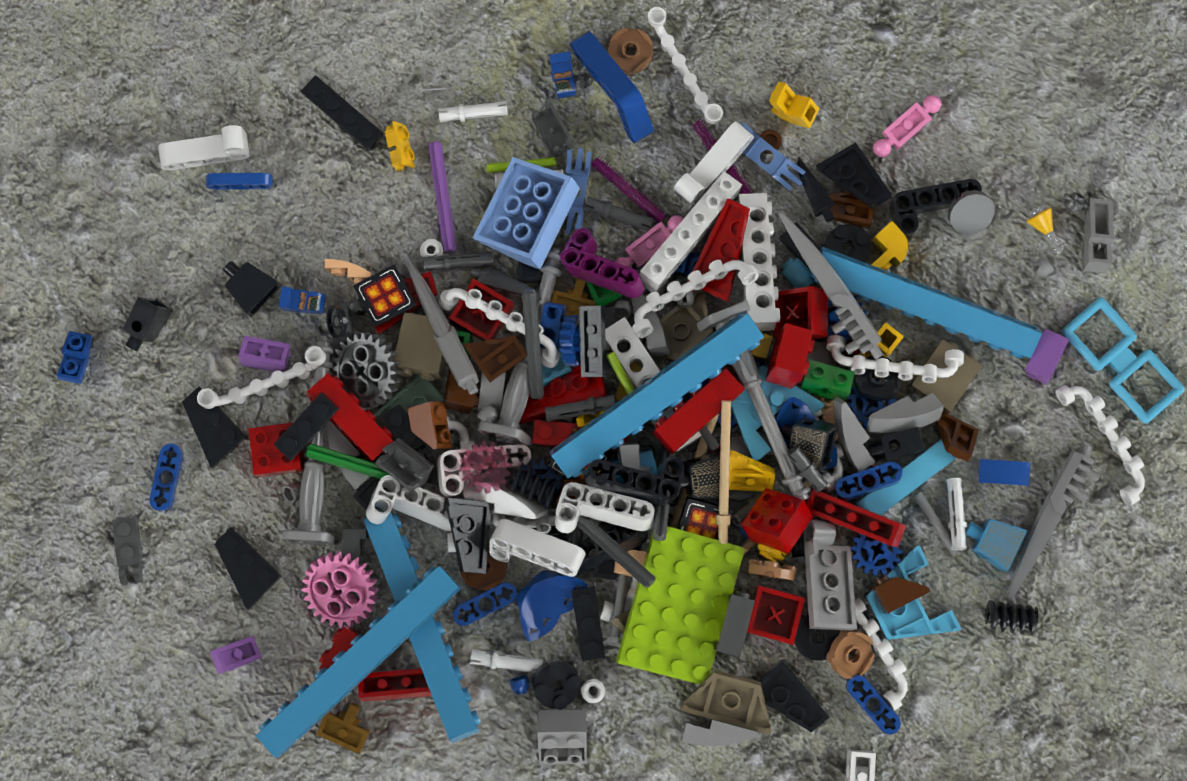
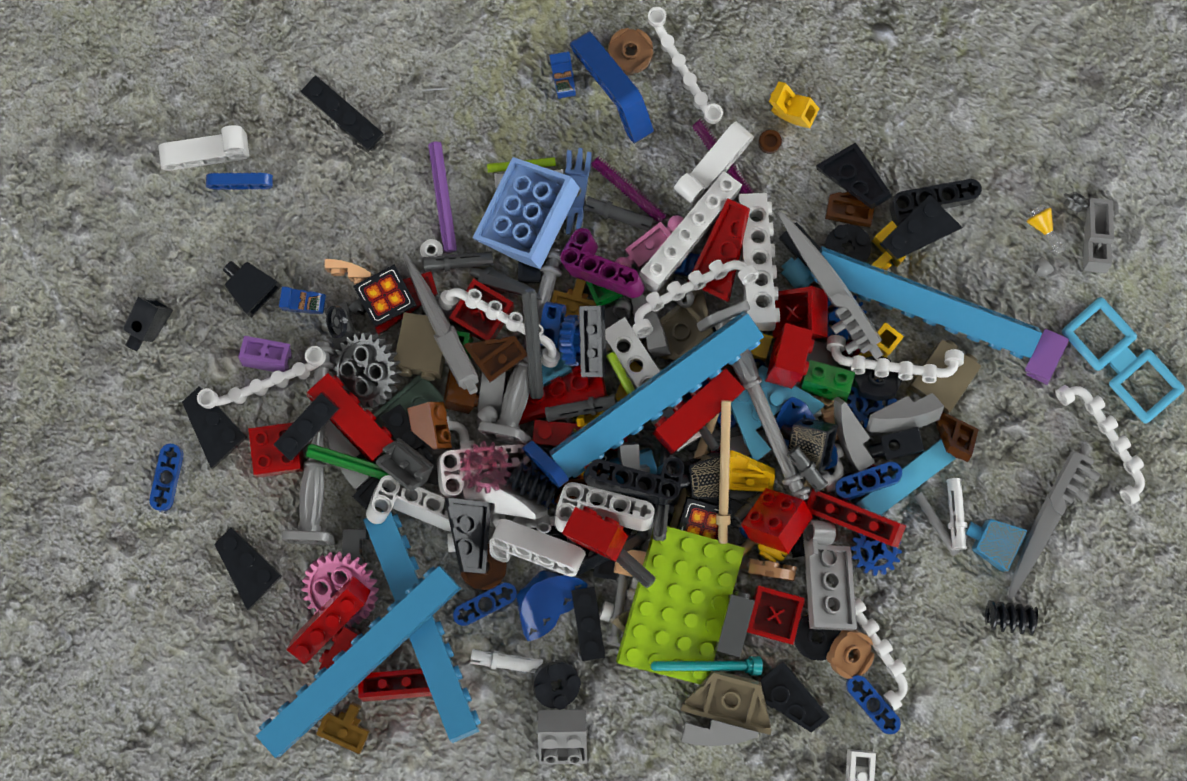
blue slope [57,331,92,384] -> none
dark grey hinge [112,516,143,585] -> none
medium lavender slope [210,636,262,675] -> none
light grey hinge [282,483,301,503] -> none
yellow hinge [384,121,415,171] -> none
white pin [438,101,508,123] -> none
blue hinge [509,675,530,695] -> none
dark grey hinge [532,102,574,158] -> none
white plate [581,679,605,703] -> none
medium blue piece [741,122,806,191] -> none
black bar [798,157,835,222] -> none
medium azure wing [865,545,962,640] -> none
reddish brown slope [871,575,931,614] -> none
bright pink plate [873,95,941,157] -> none
tile [948,190,995,235] -> none
blue slope [979,459,1031,486] -> none
none -> red brick [287,576,371,665]
none -> blue beam [522,440,569,488]
none -> red brick [562,506,628,562]
none -> teal piece [651,656,763,675]
none -> black wing [880,195,963,260]

